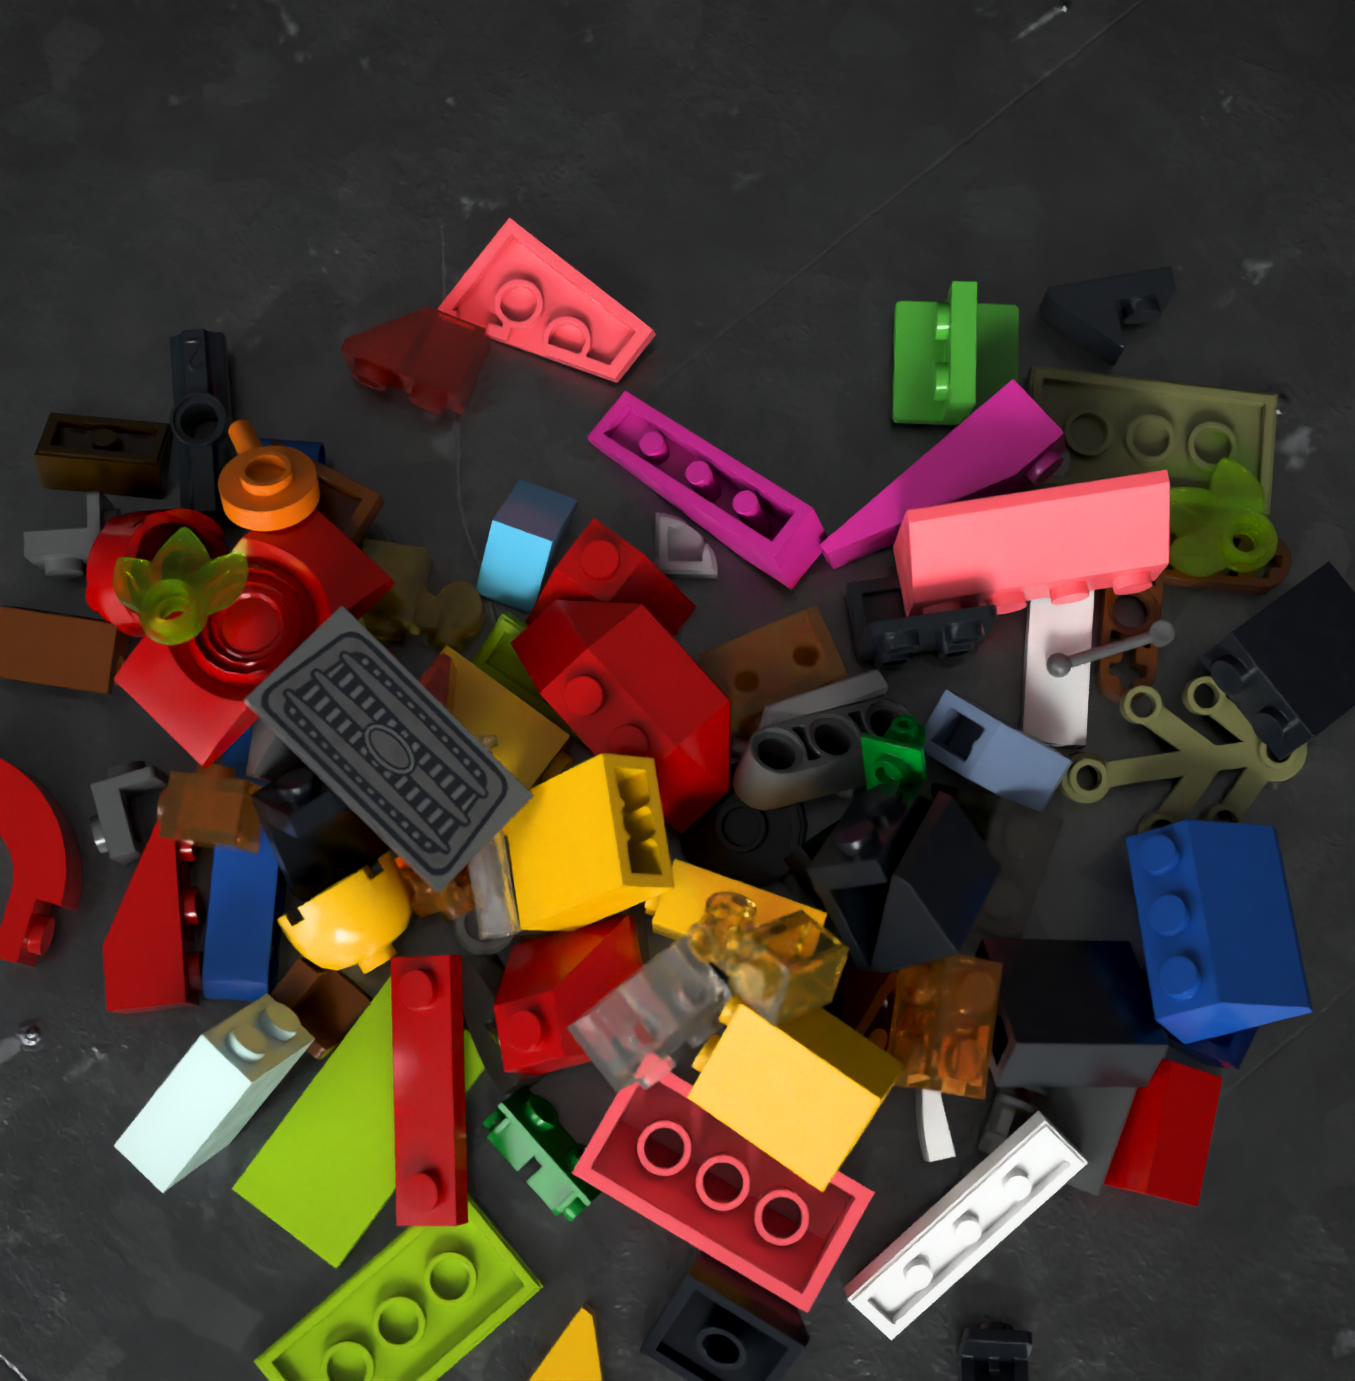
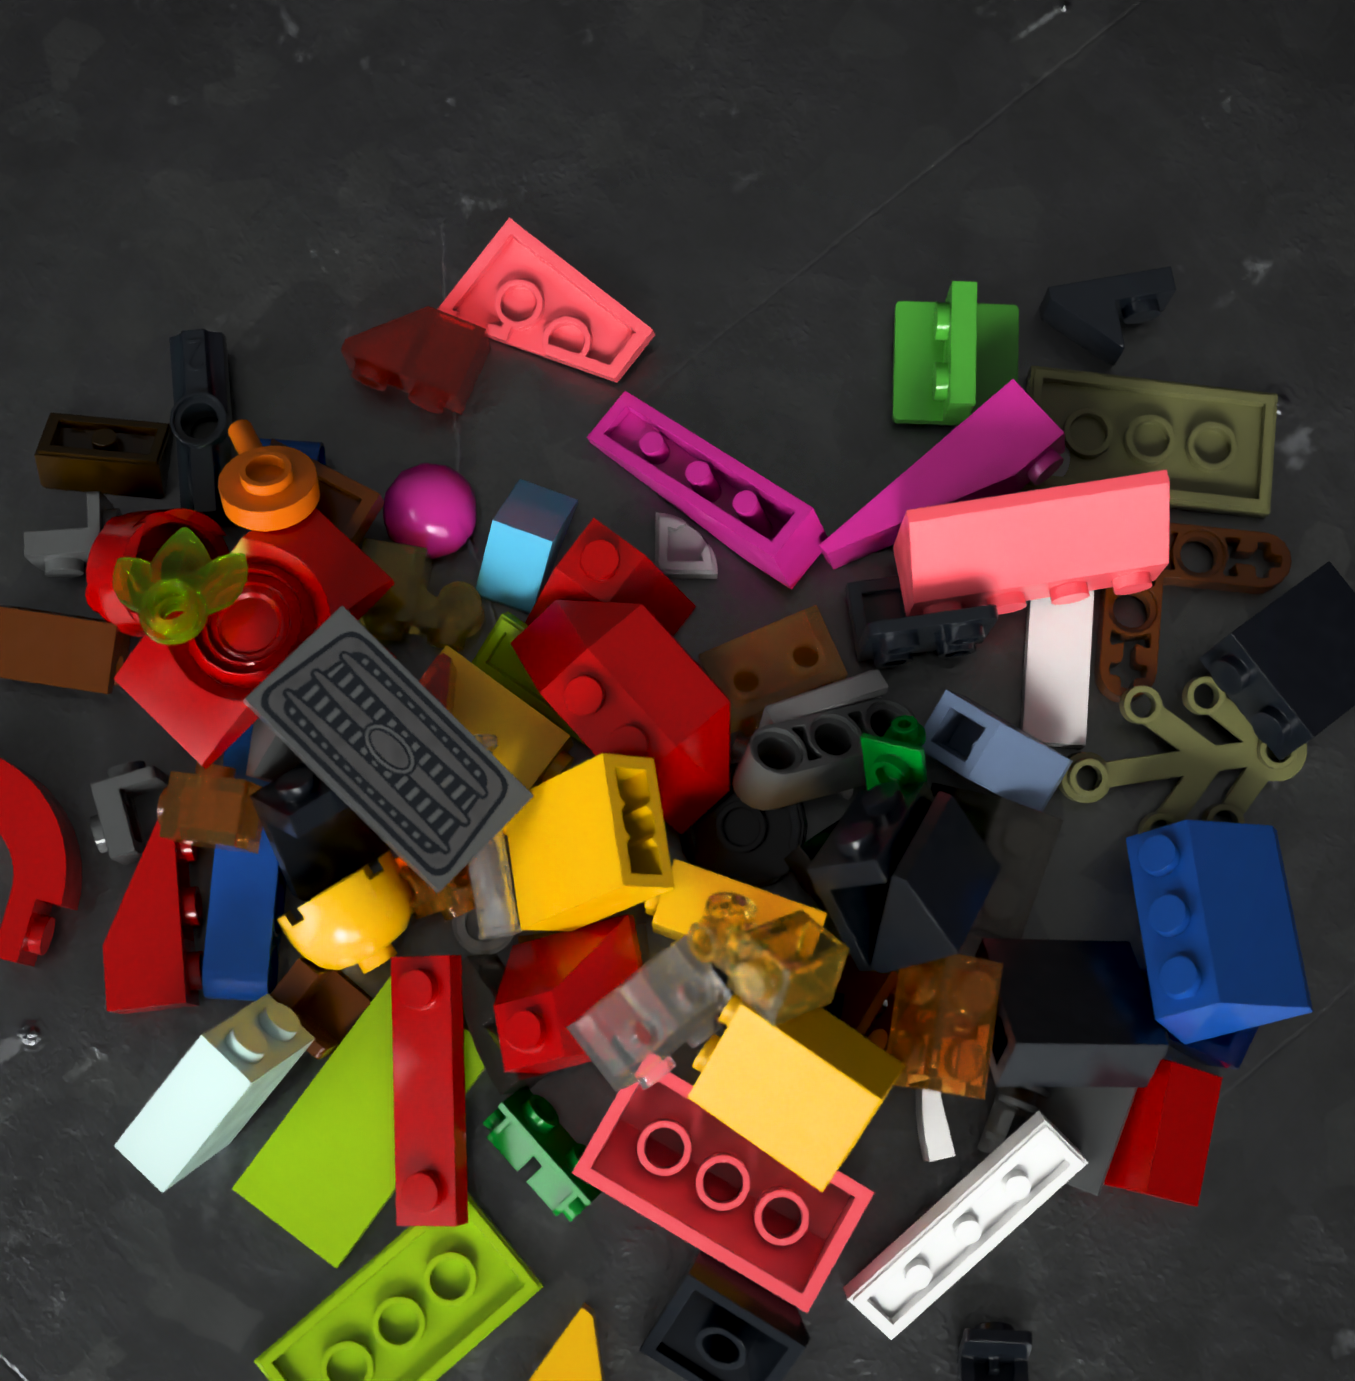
dark grey hinge [1046,620,1175,678] -> none
clear neon green plate [1169,457,1278,577] -> none
none -> dark pink hair [383,462,477,559]

